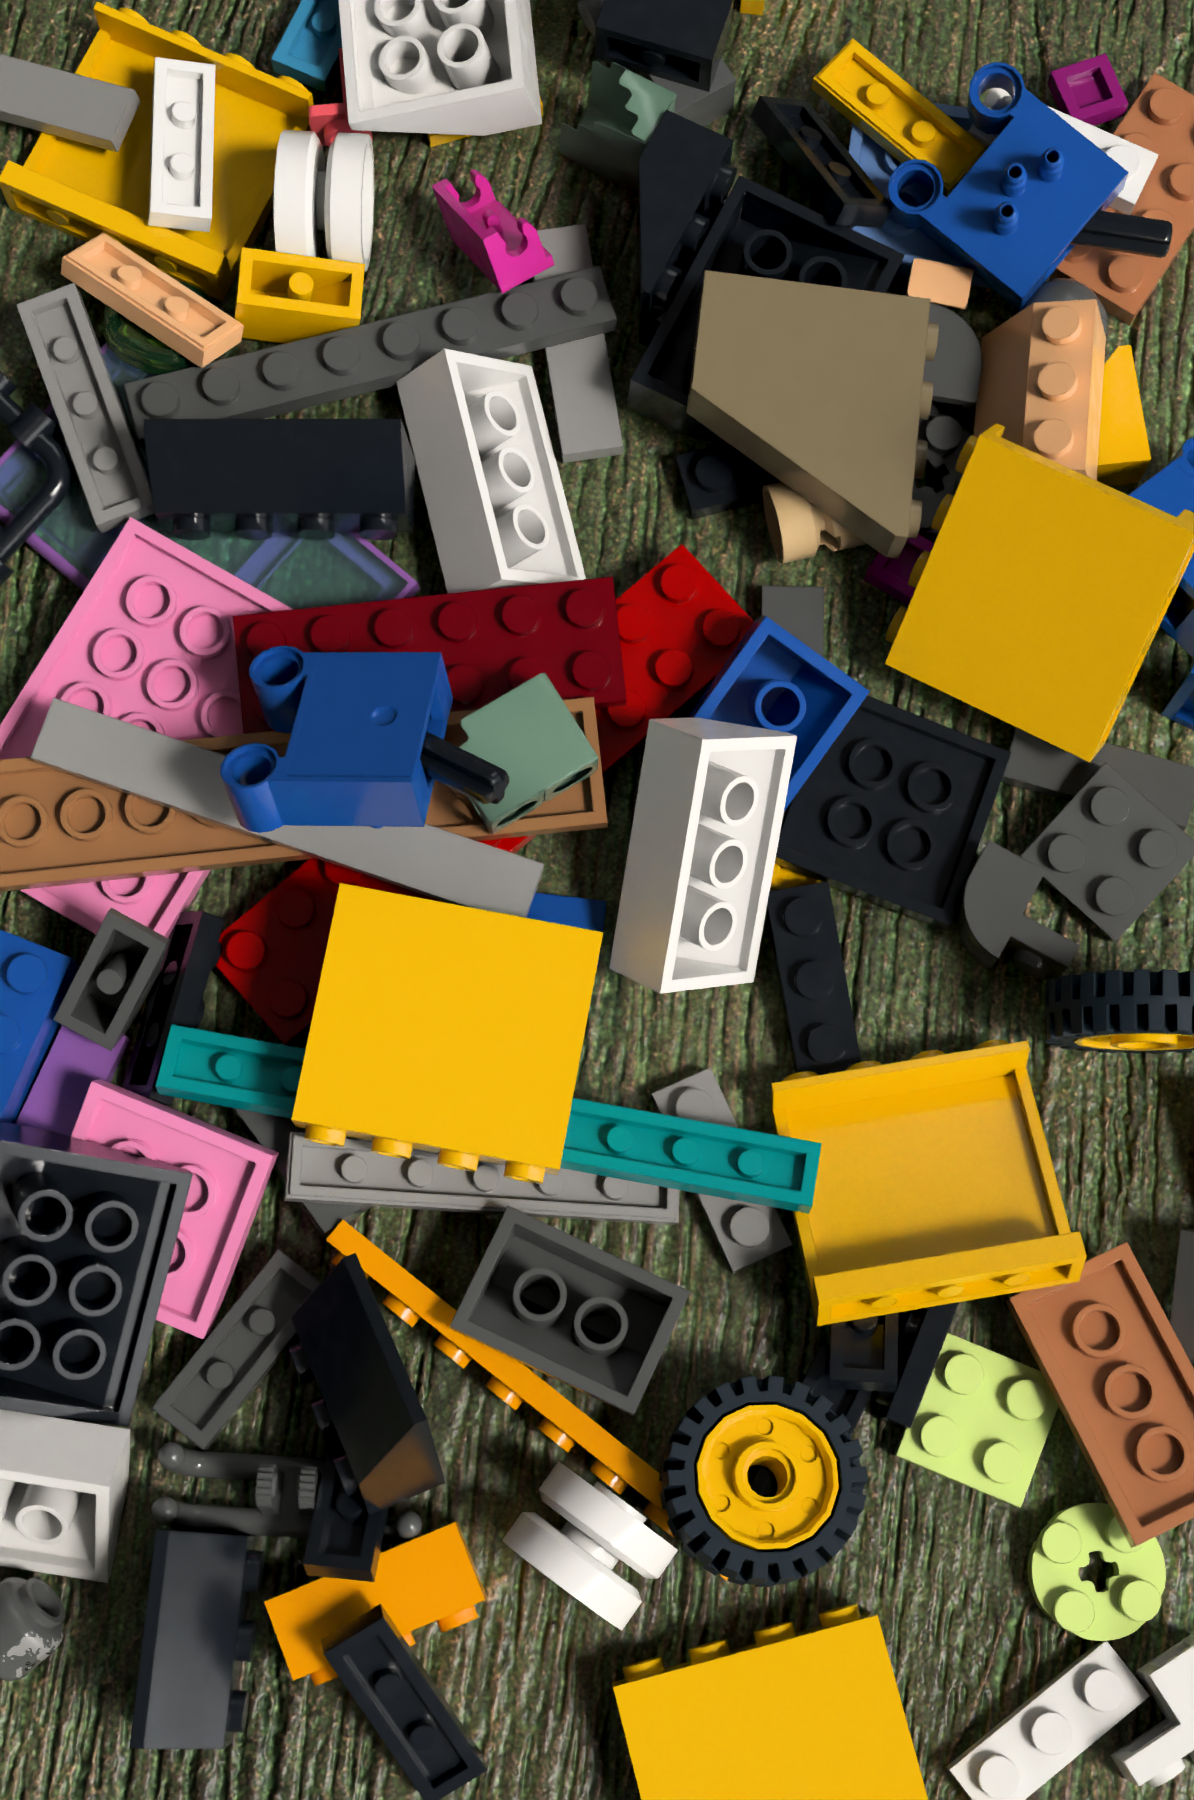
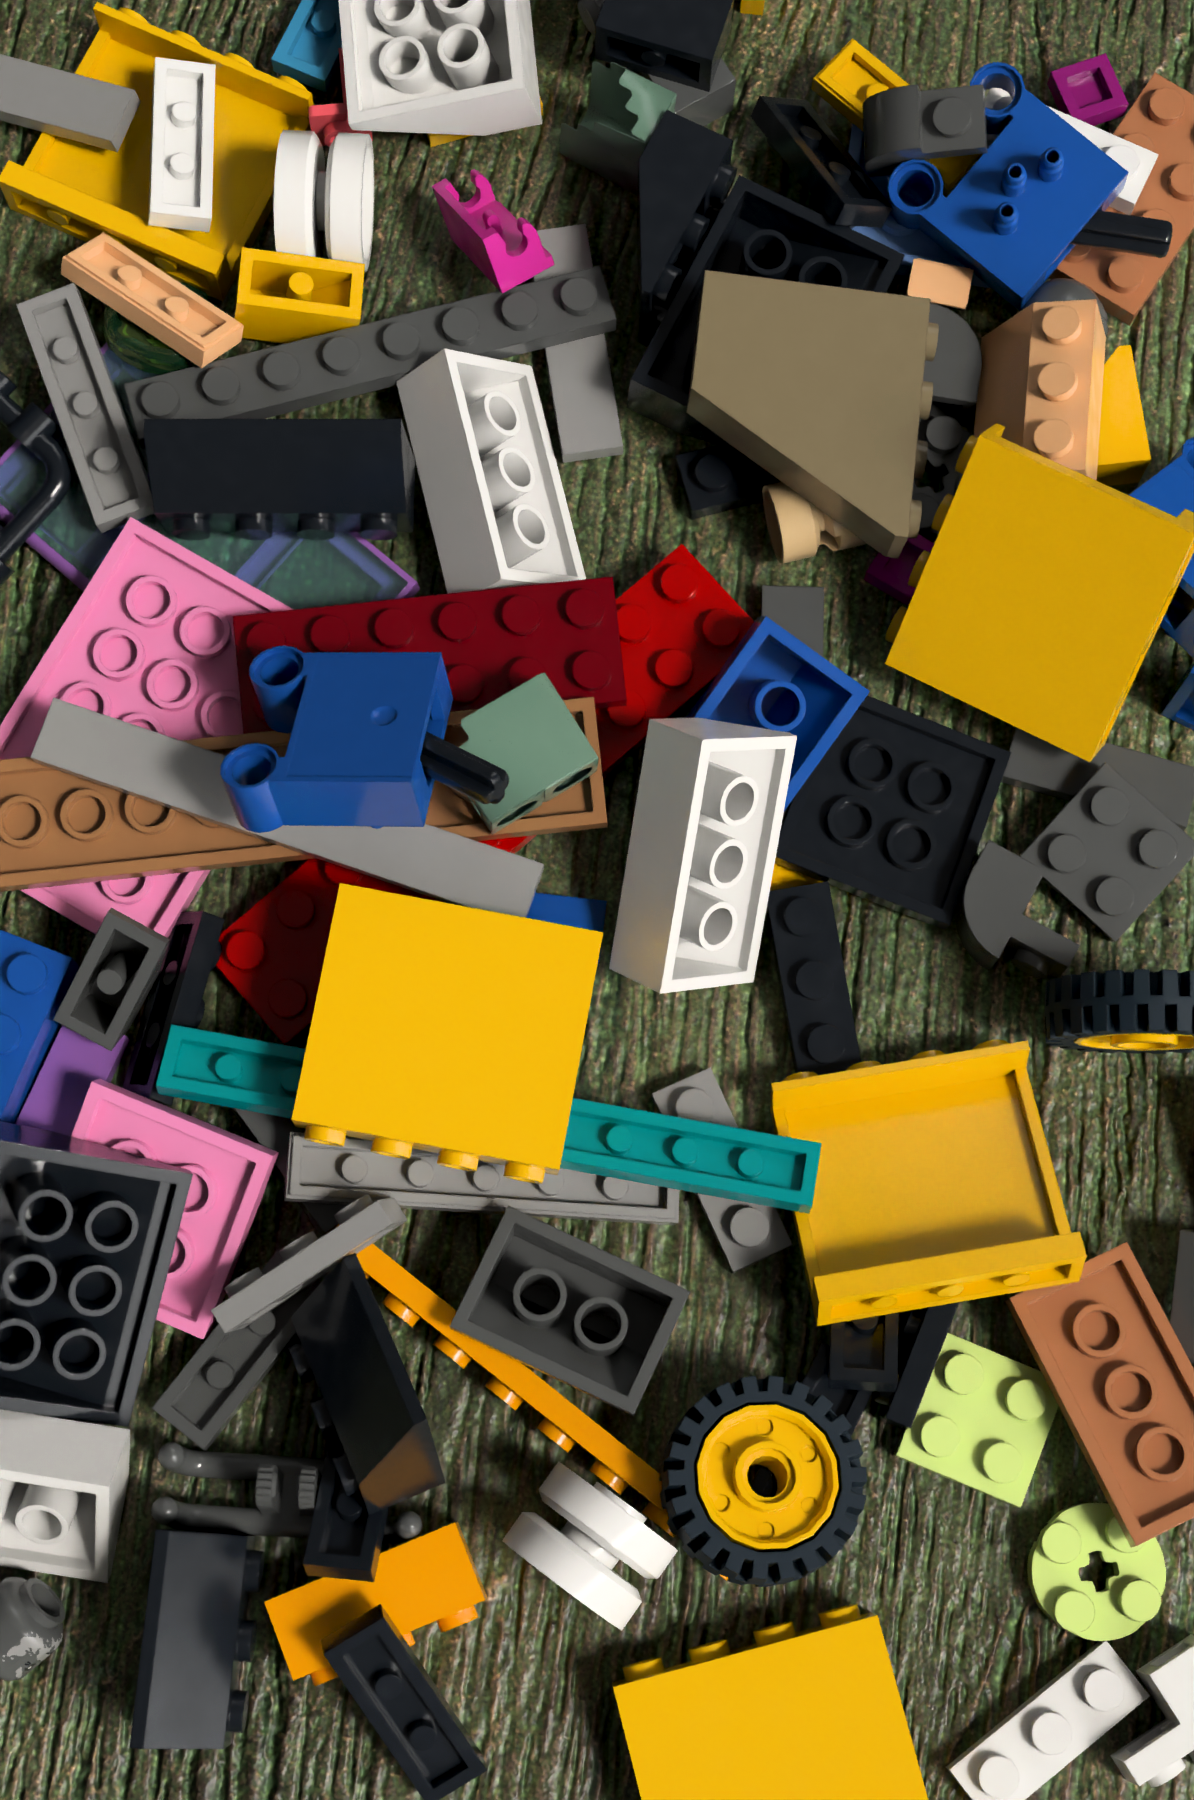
none -> light grey plate [211,1195,408,1333]
none -> dark grey brick [862,84,987,177]

